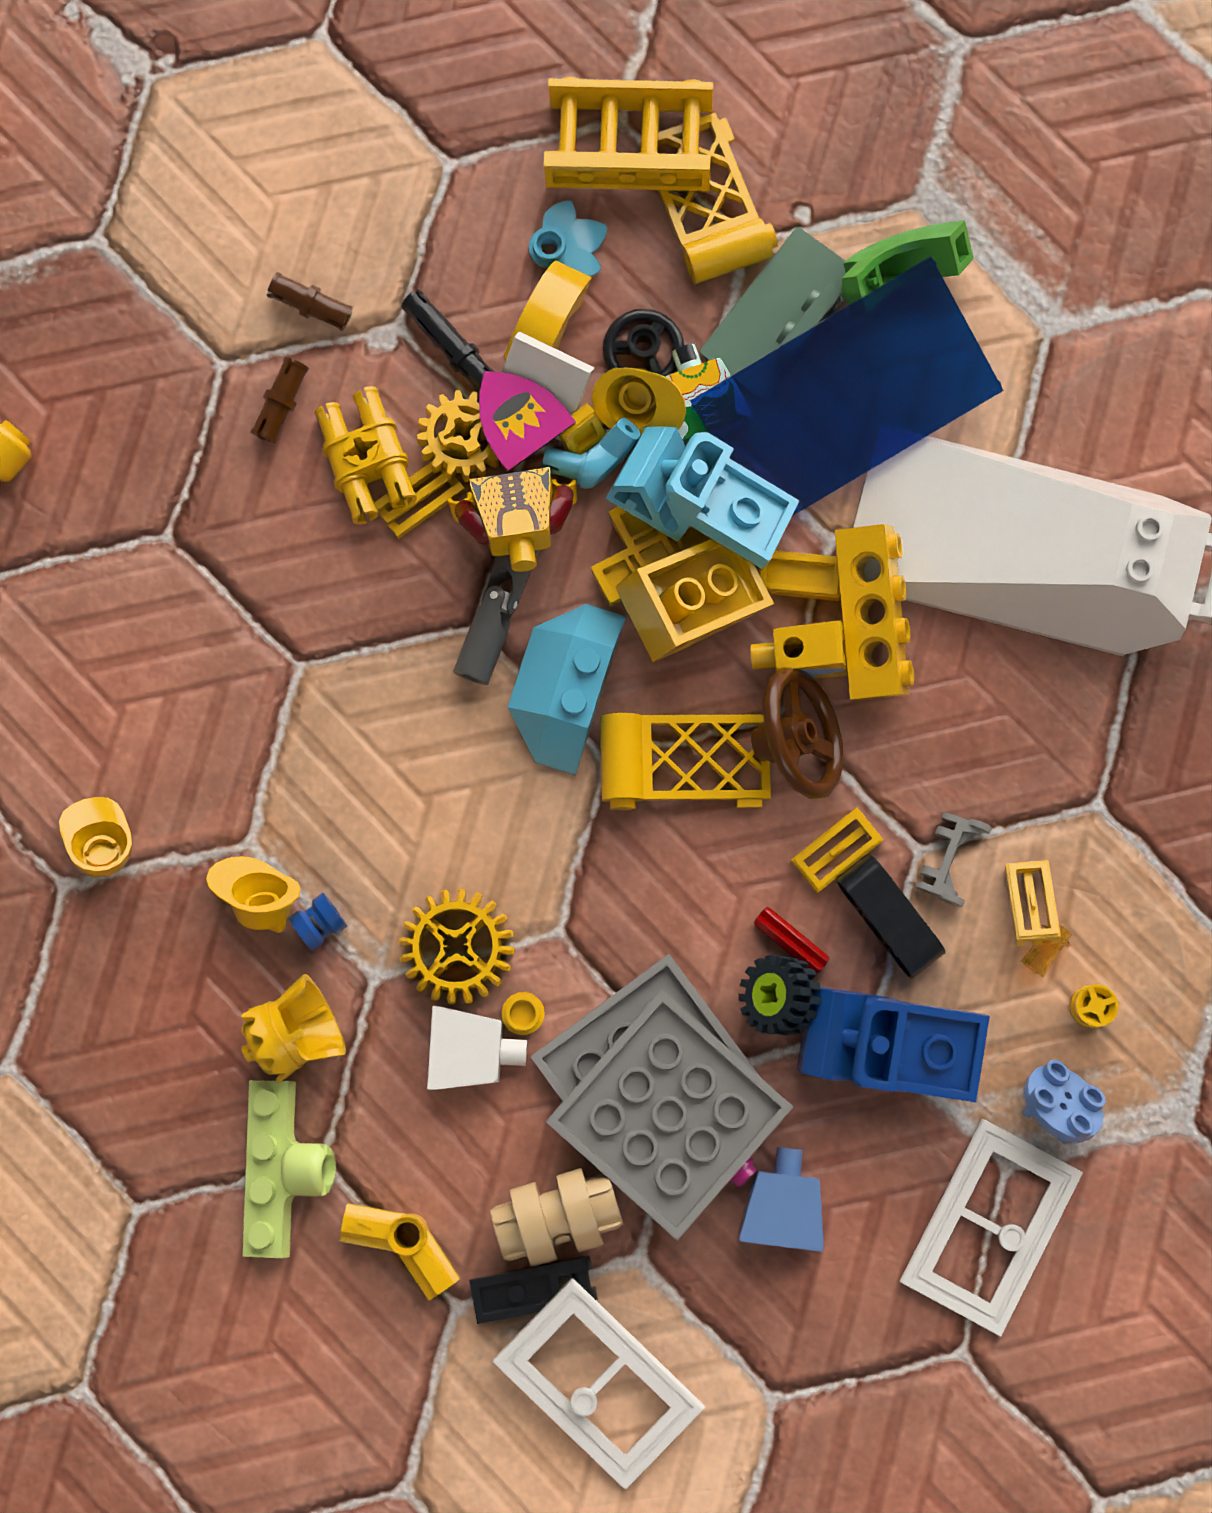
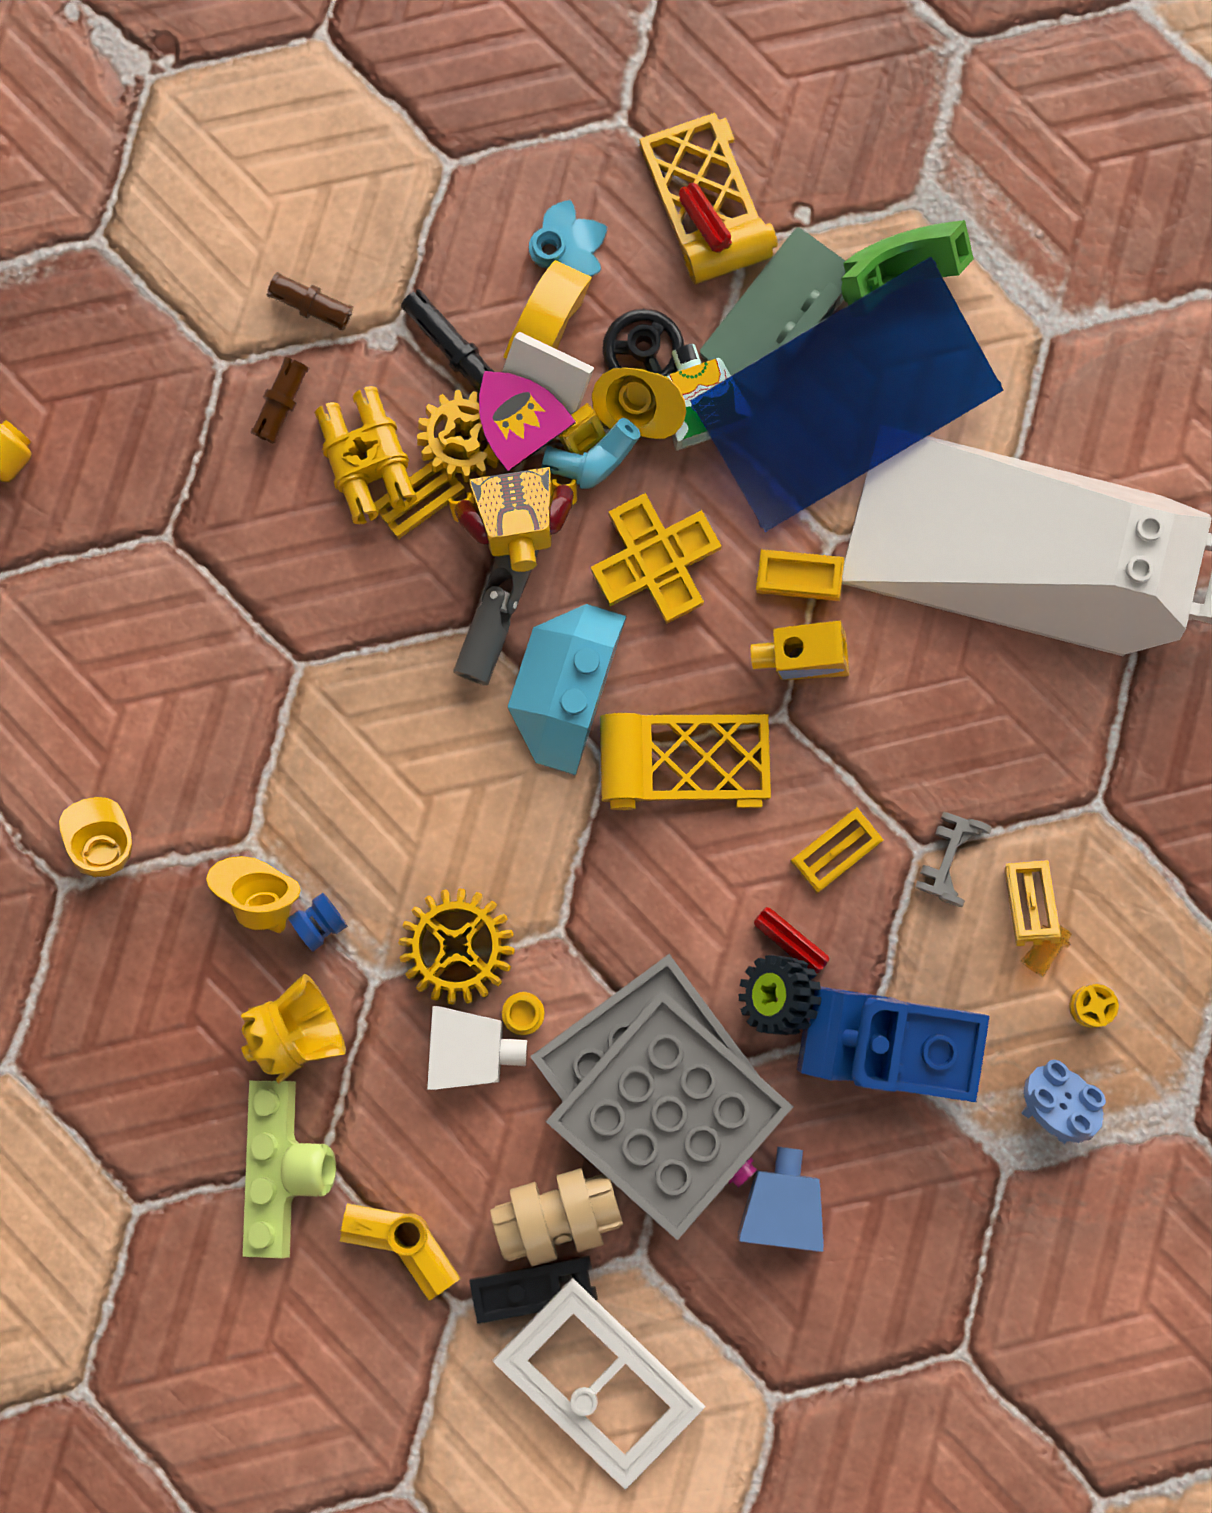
yellow fence [544,77,713,191] -> none
medium azure piece [605,427,799,569] -> none
yellow slope [615,539,774,662] -> none
reddish brown piece [751,667,843,799] -> none
yellow brick [835,524,914,700] -> none
black beam [836,854,946,979] -> none
white door [899,1119,1083,1336] -> none
none -> red axle [678,183,732,253]

